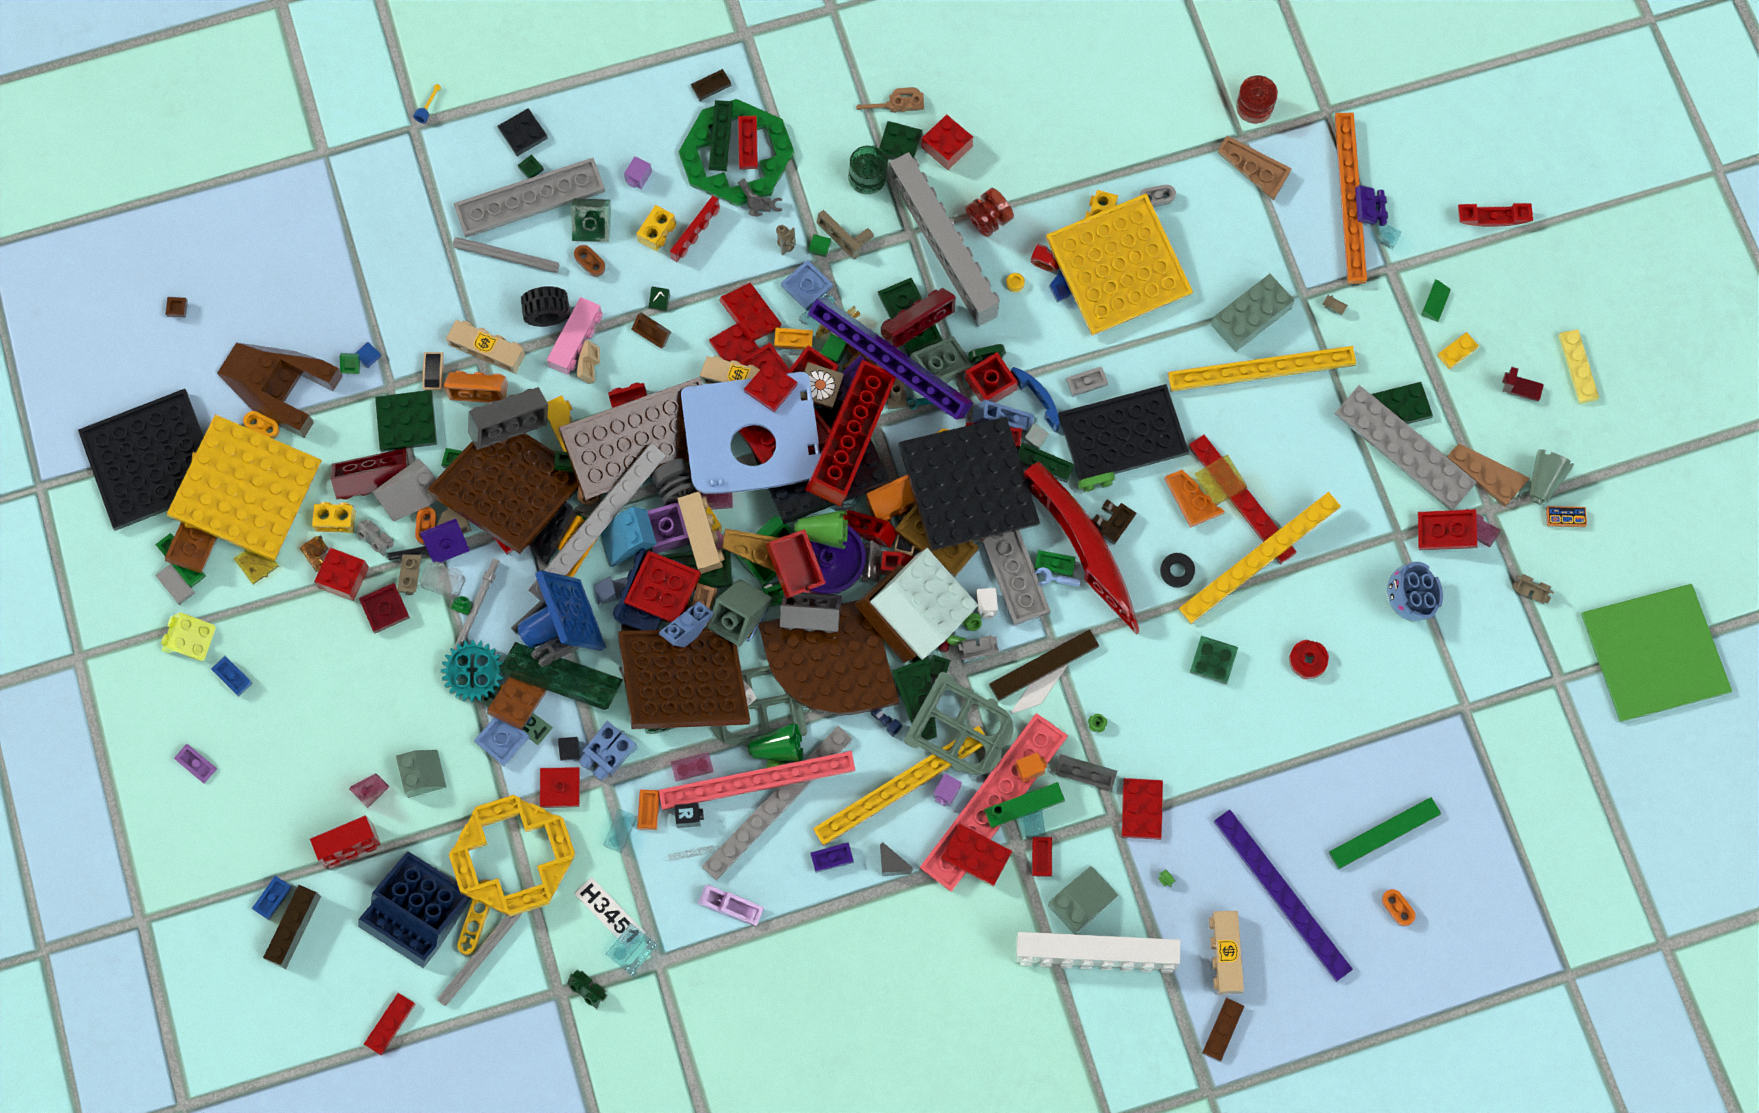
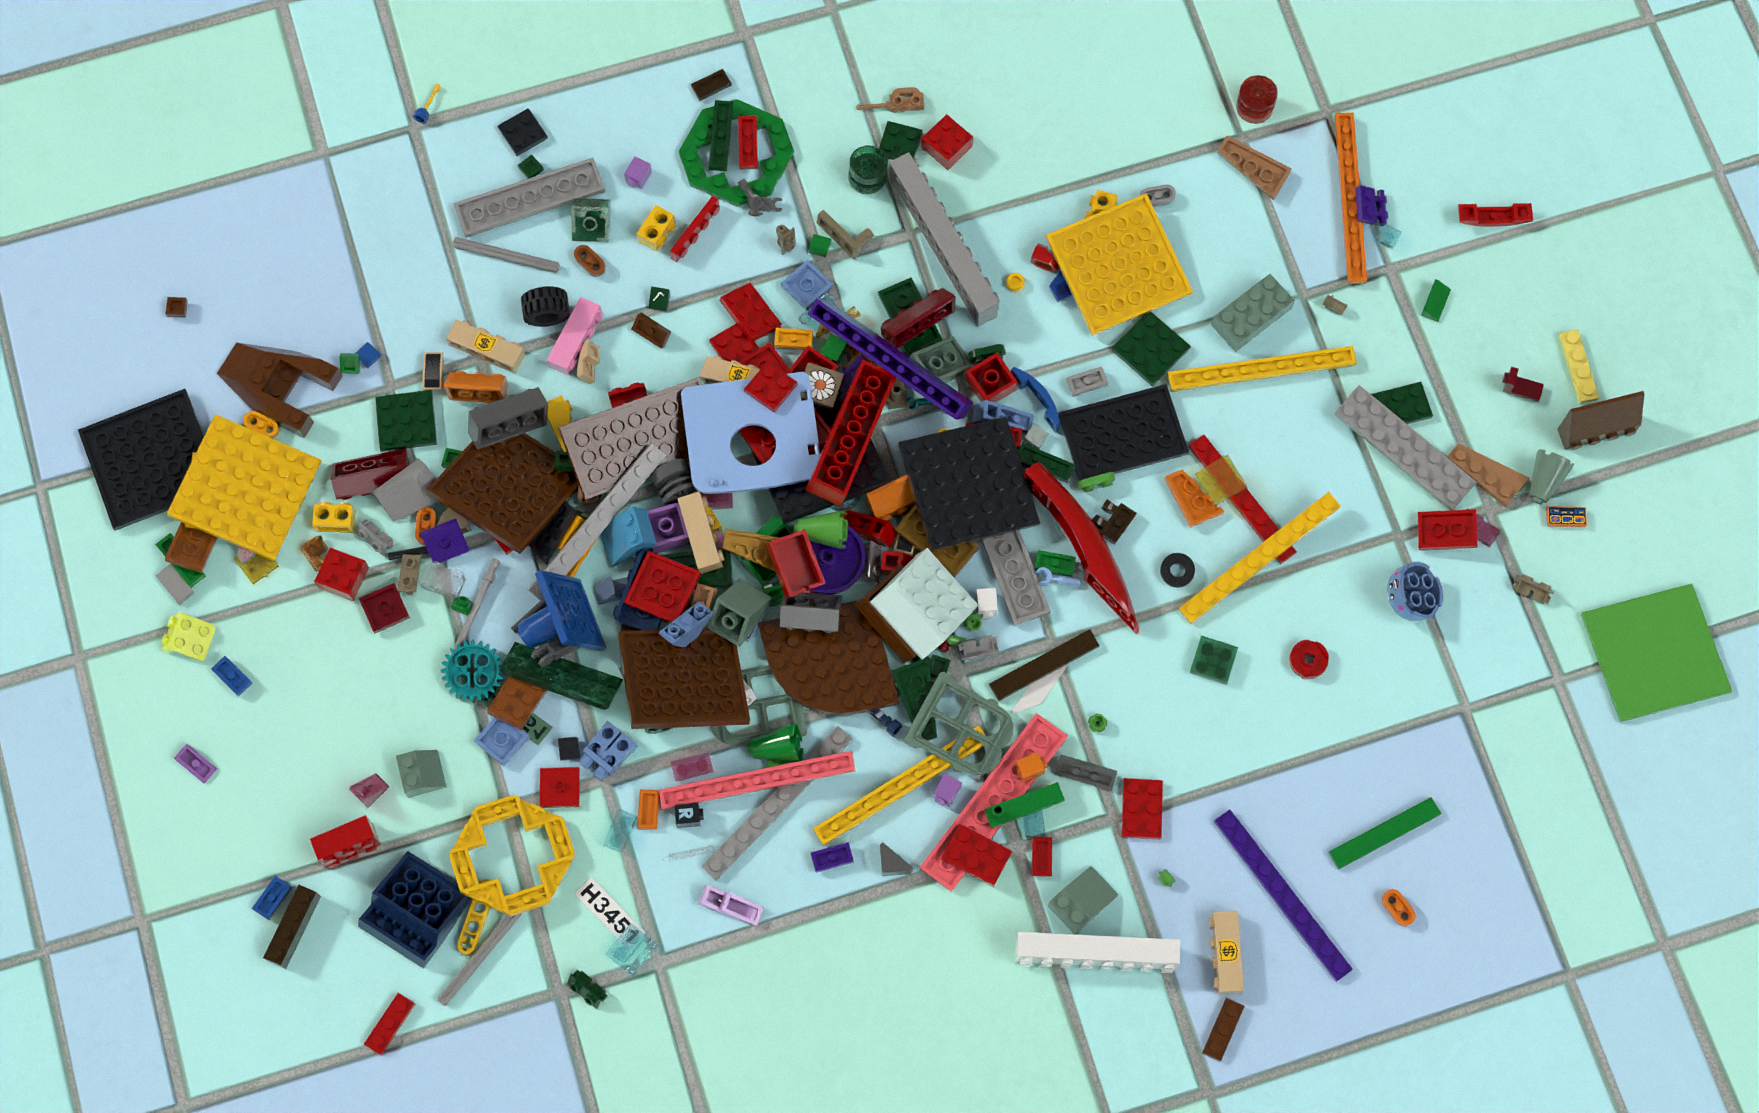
clear red wheel [965,187,1014,237] -> none
yellow plate [1437,332,1479,370] -> none
none -> light grey tile [238,547,257,565]
none -> dark green plate [1111,311,1191,386]
none -> reddish brown slope [1557,391,1645,450]

